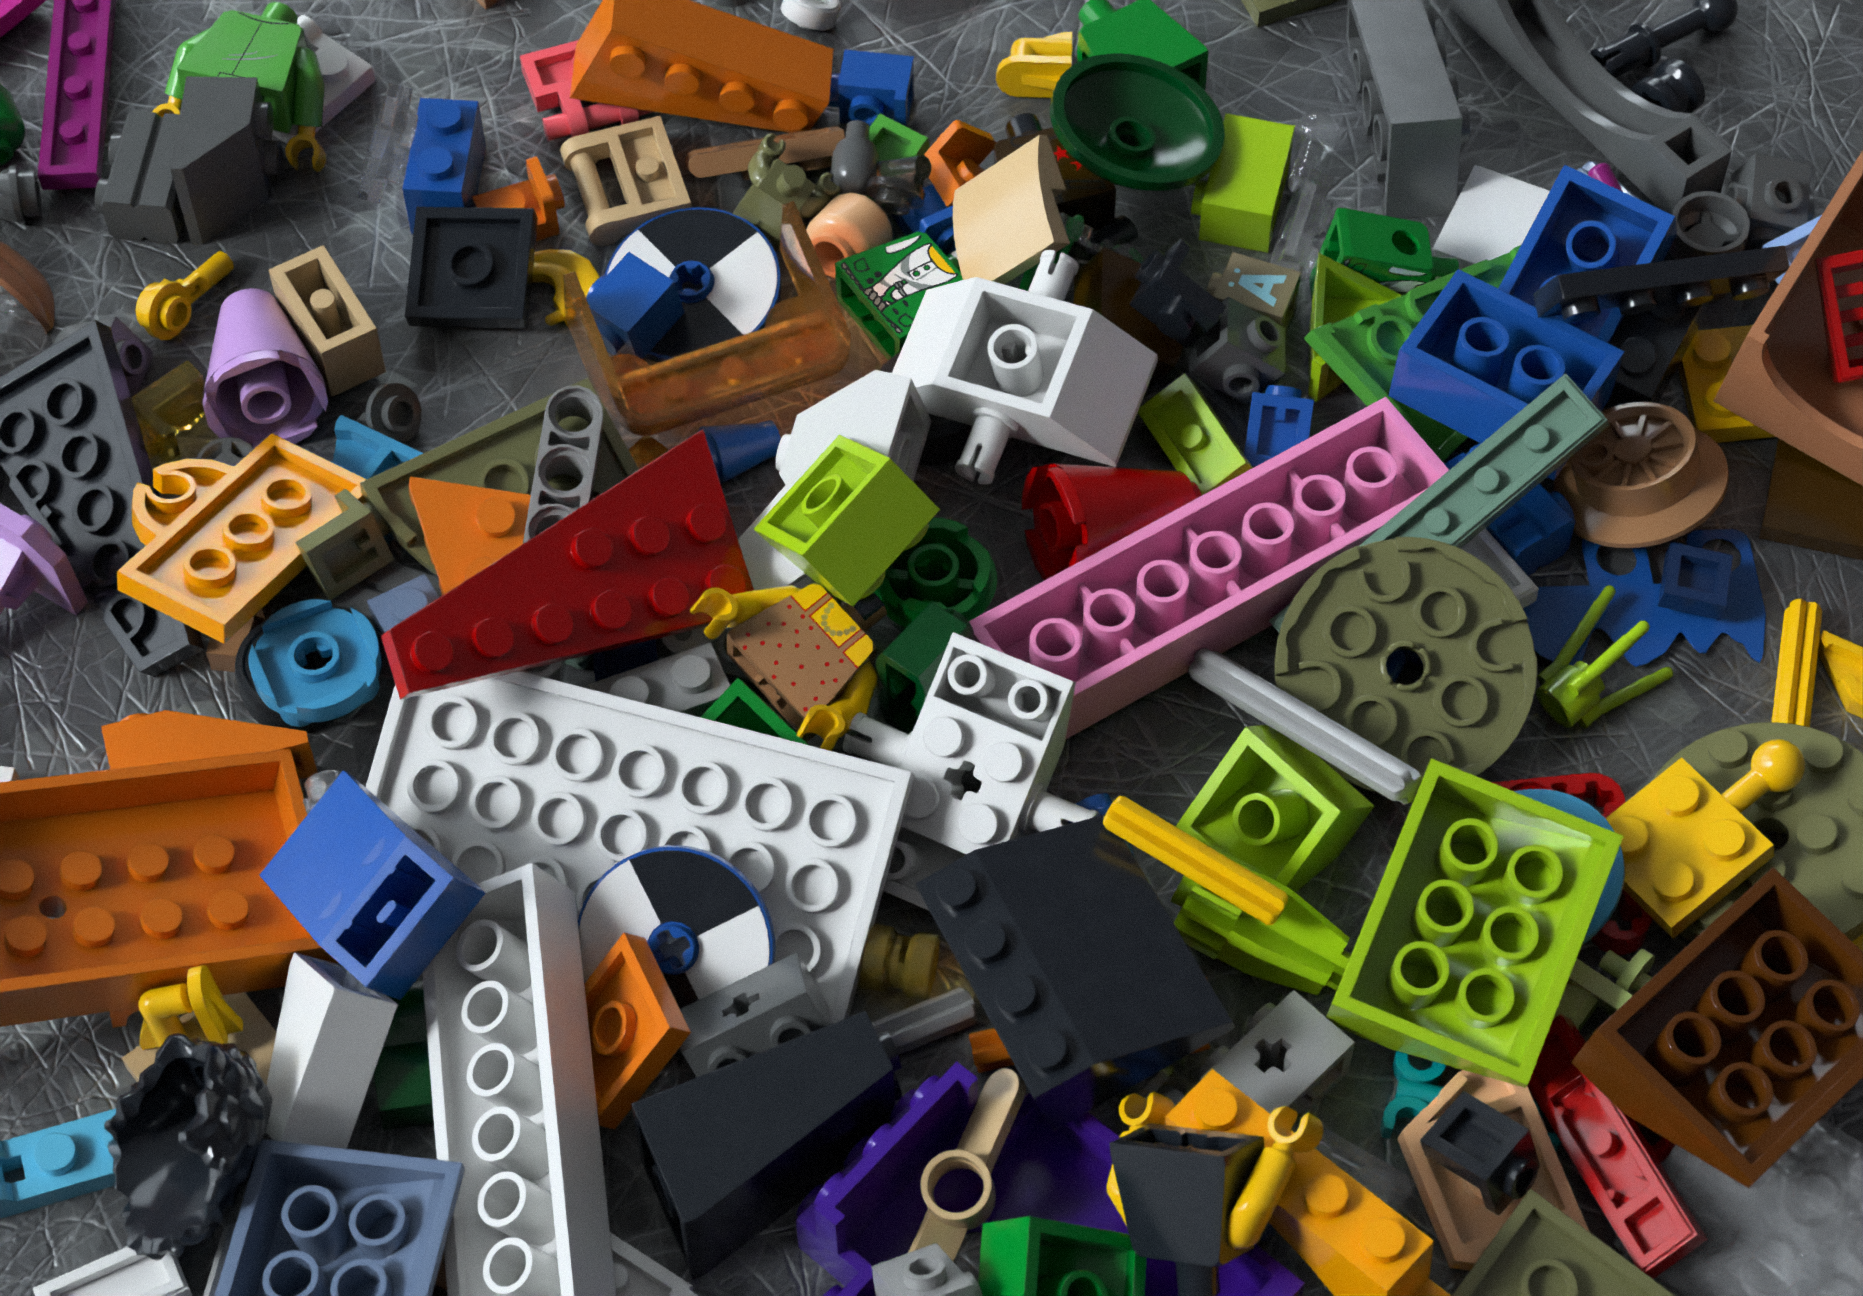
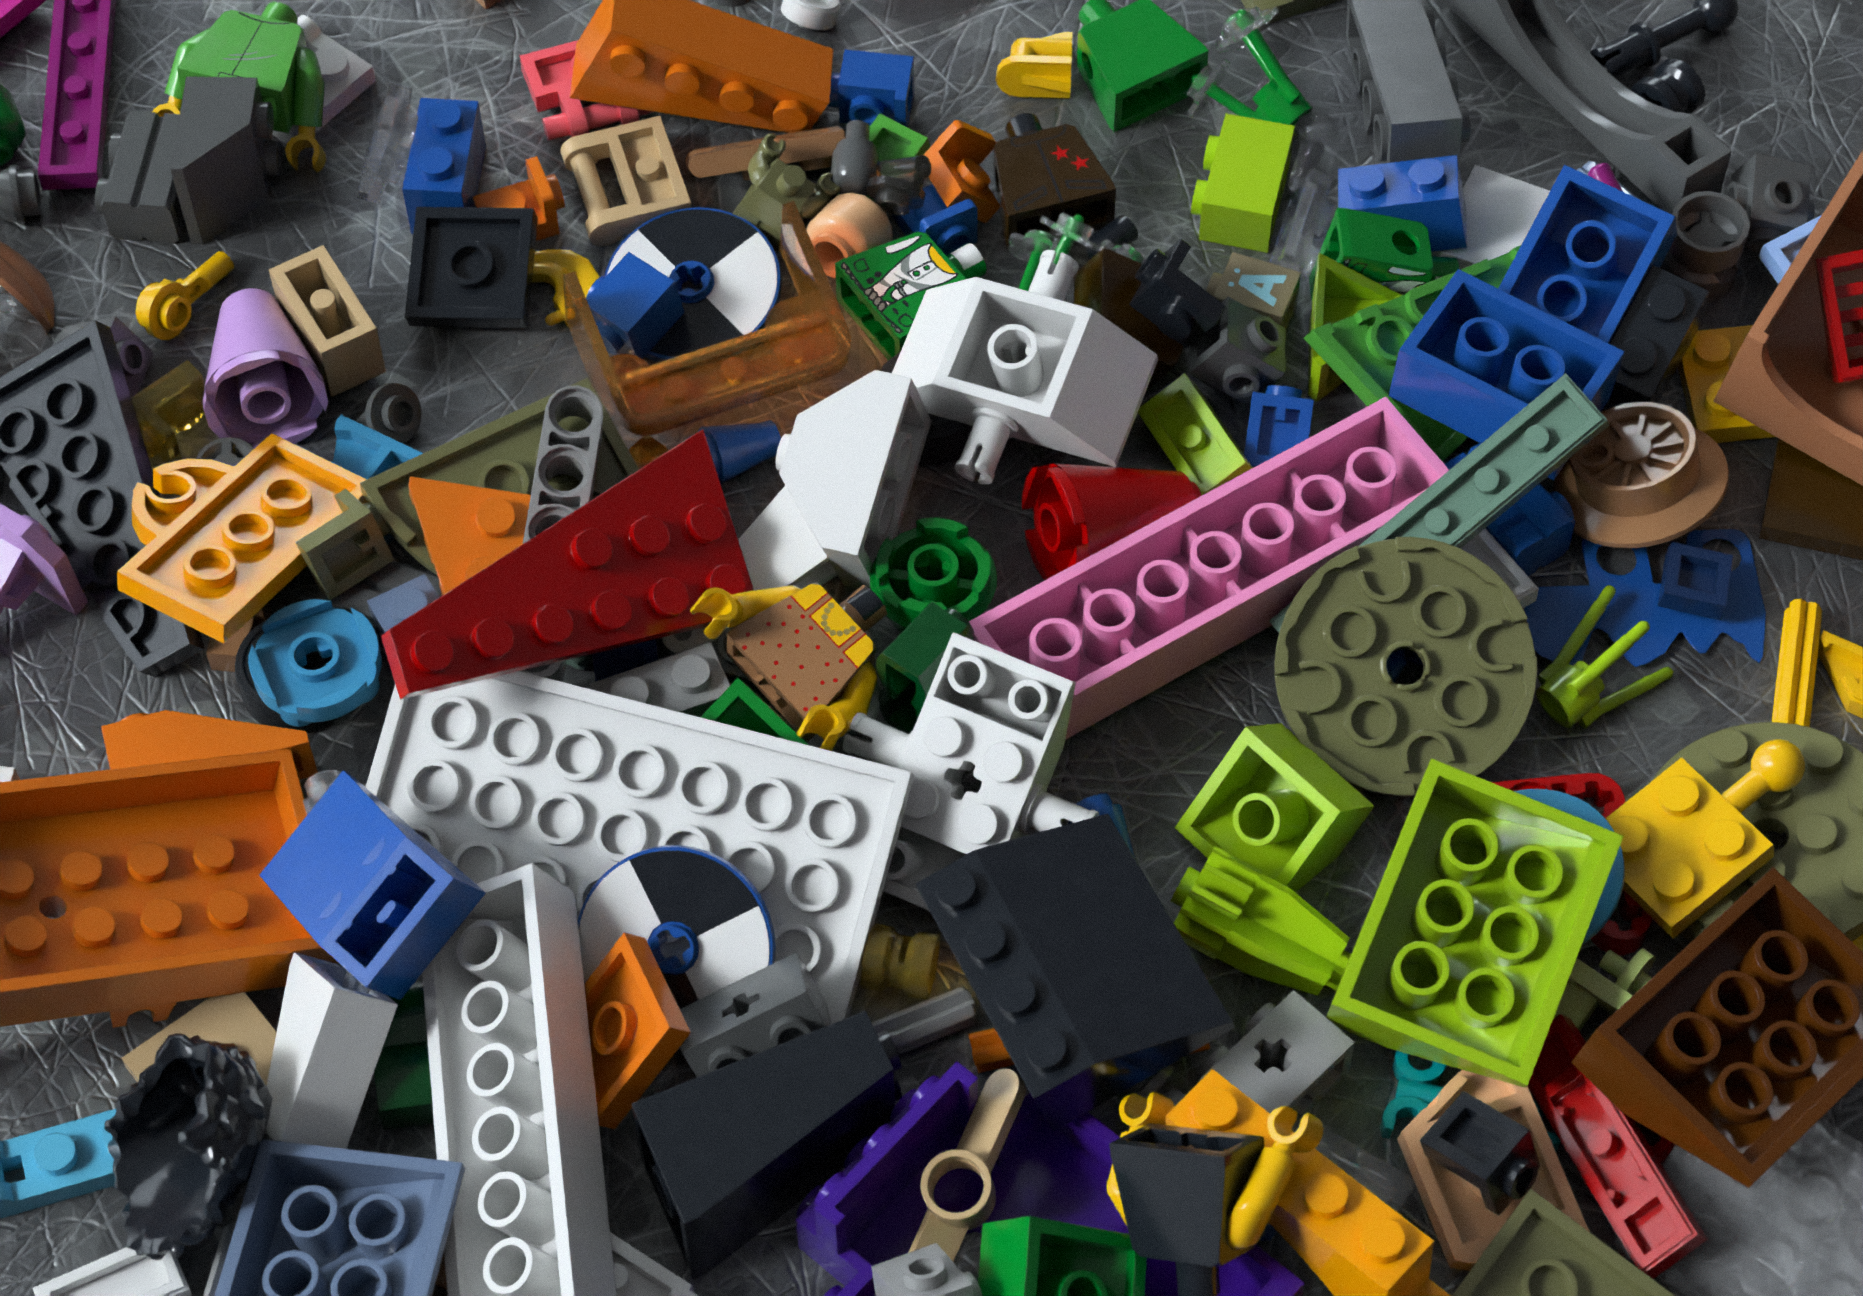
yellow piece [138,965,243,1050] -> none
lime slope [754,435,940,606] -> none
tan slope [953,135,1070,285] -> none
dark green dish [1050,54,1225,191] -> none
yellow axle [1103,796,1288,925] -> none
light grey axle [1188,648,1422,804] -> none
black plate [1533,245,1790,323] -> none
none -> plant [1187,5,1313,127]
none -> blue brick [1338,155,1467,252]

